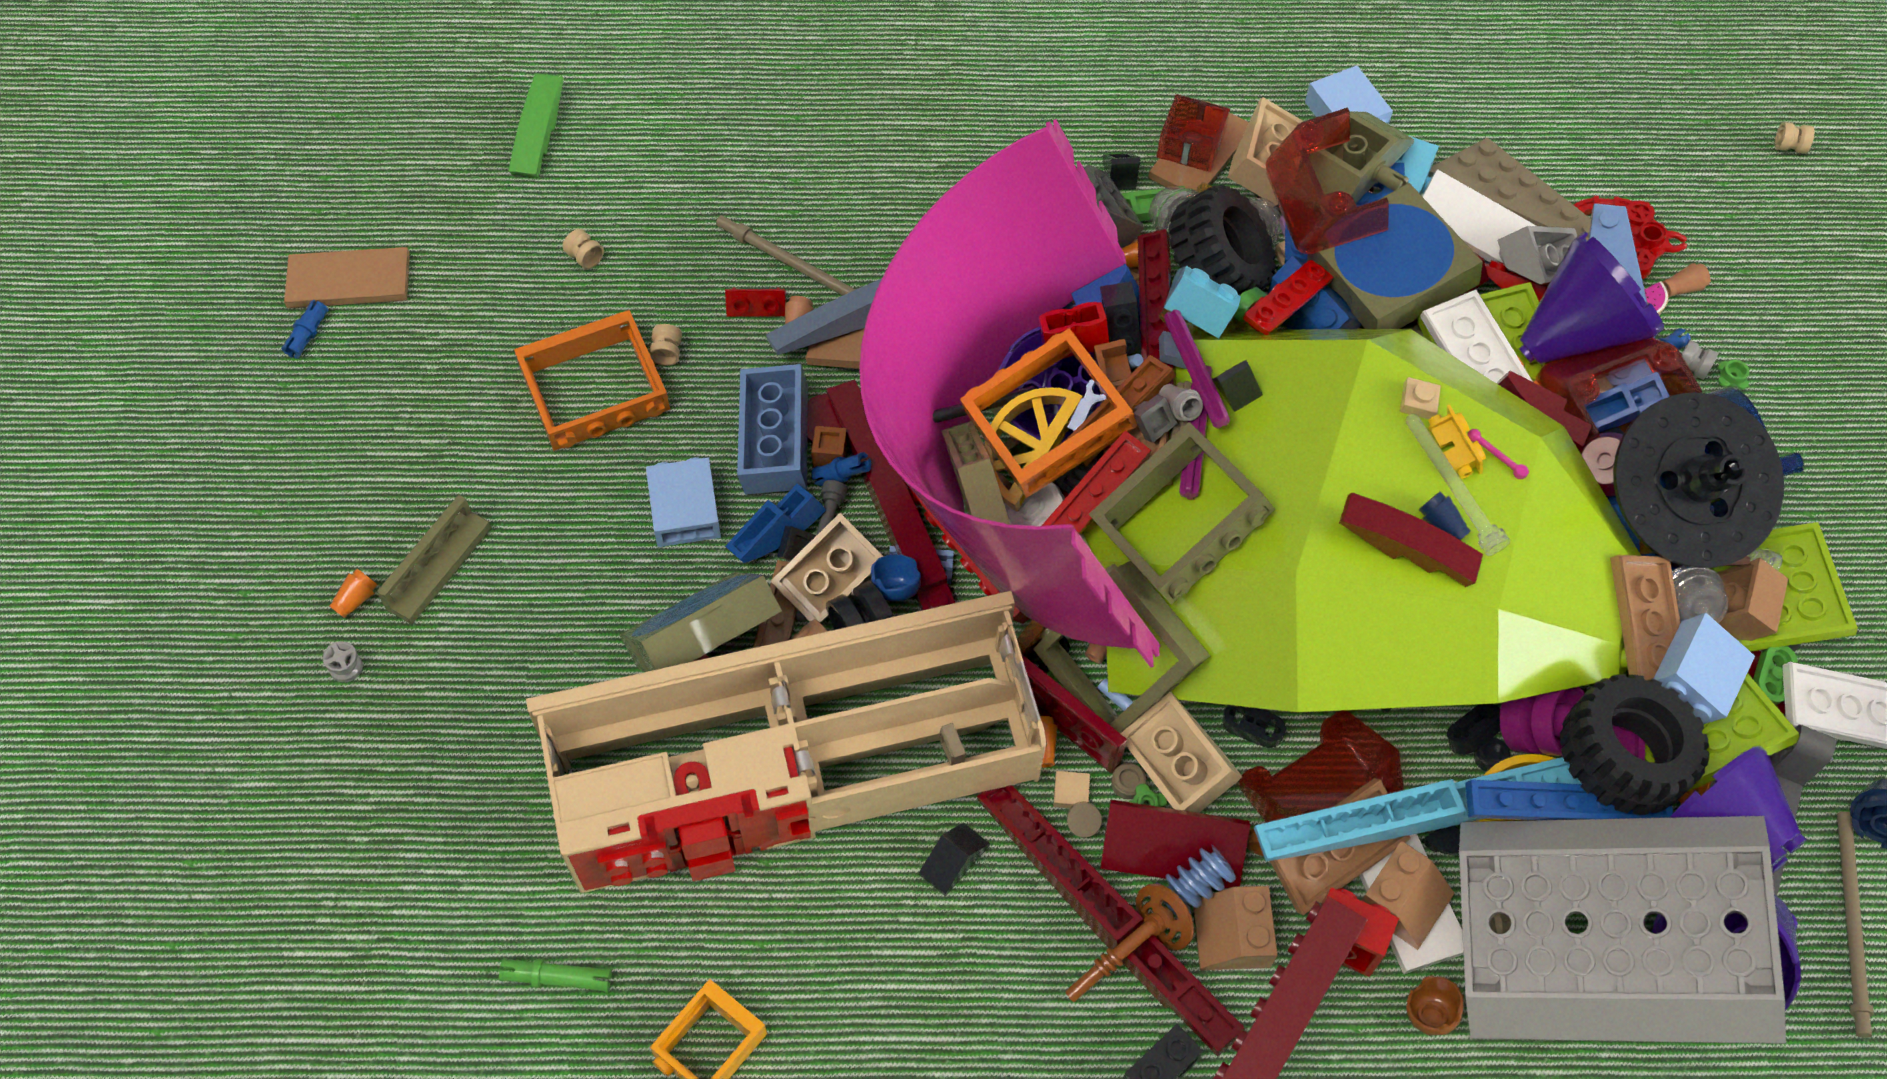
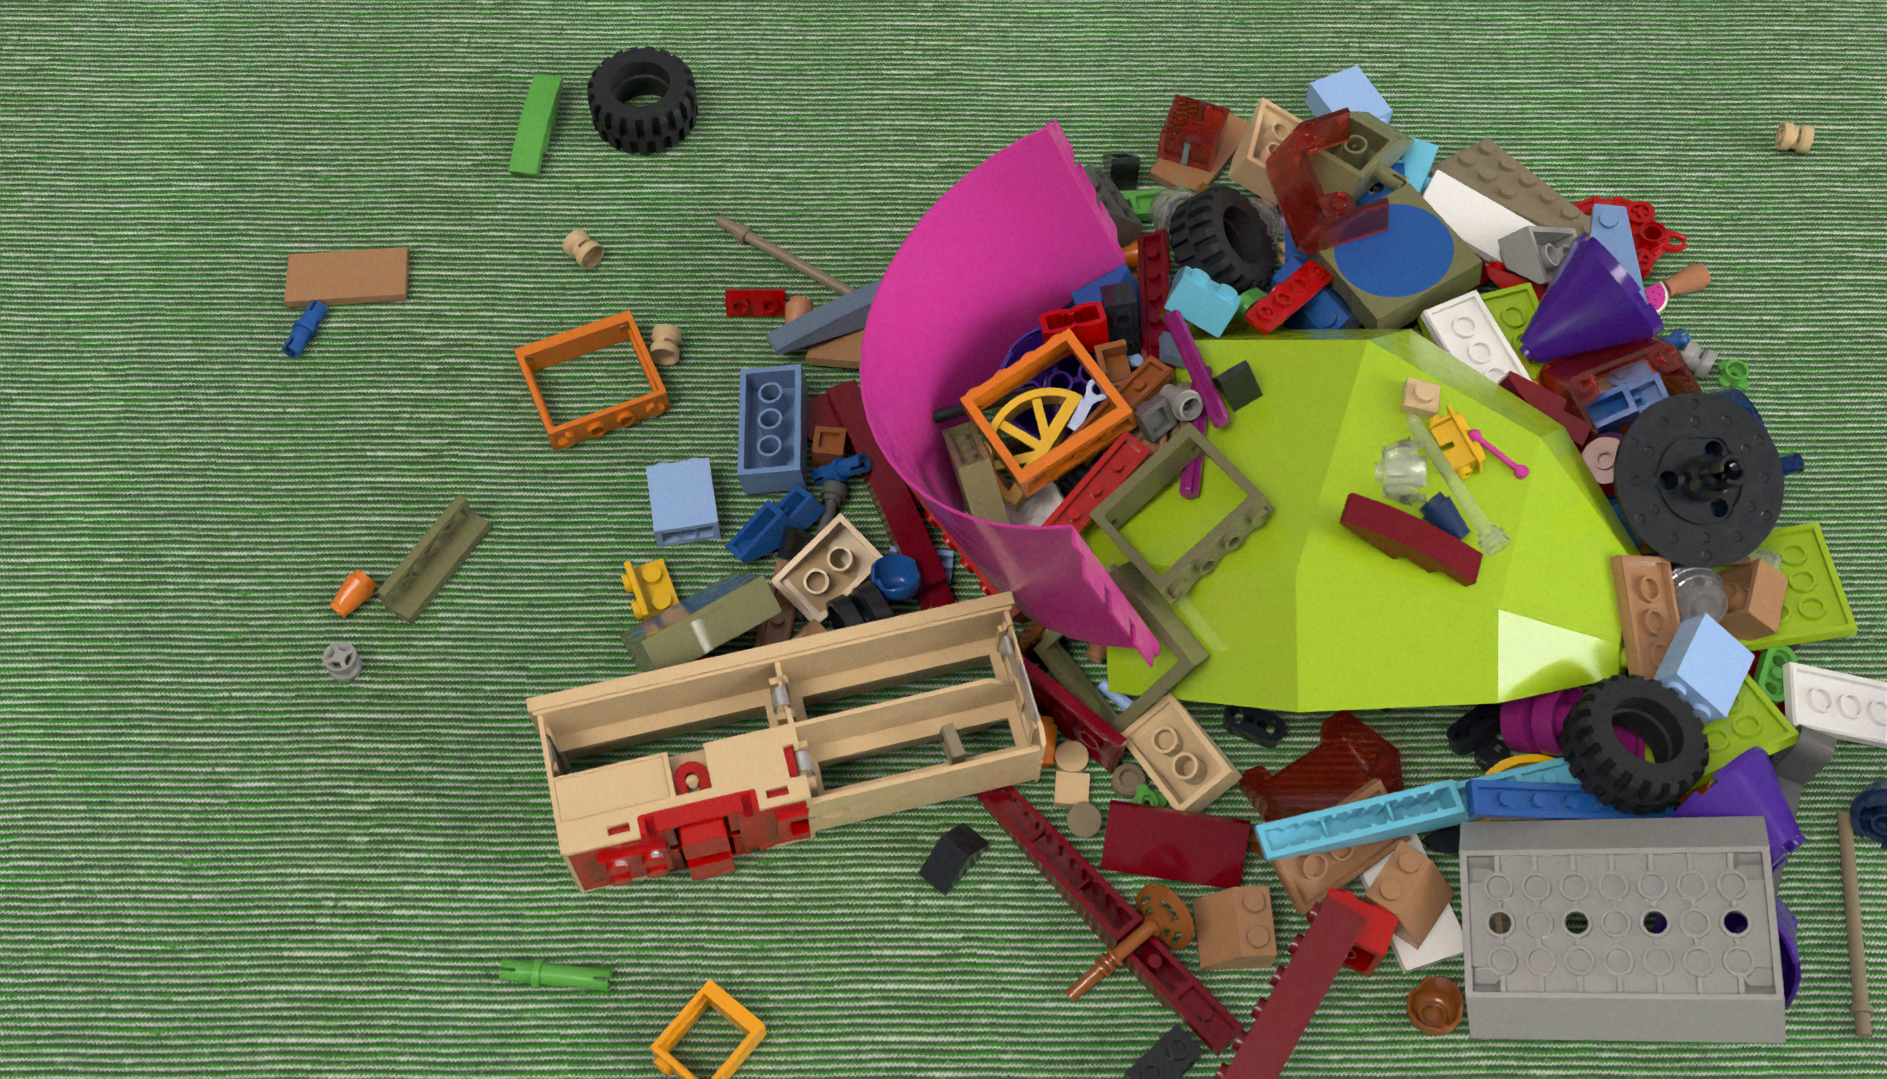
medium blue piece [1156,845,1236,916] -> none
none -> black tyre [587,46,698,155]
none -> yellow bracket [621,558,679,621]
none -> tan tile [1054,741,1089,773]
none -> clear cone [1375,436,1427,507]

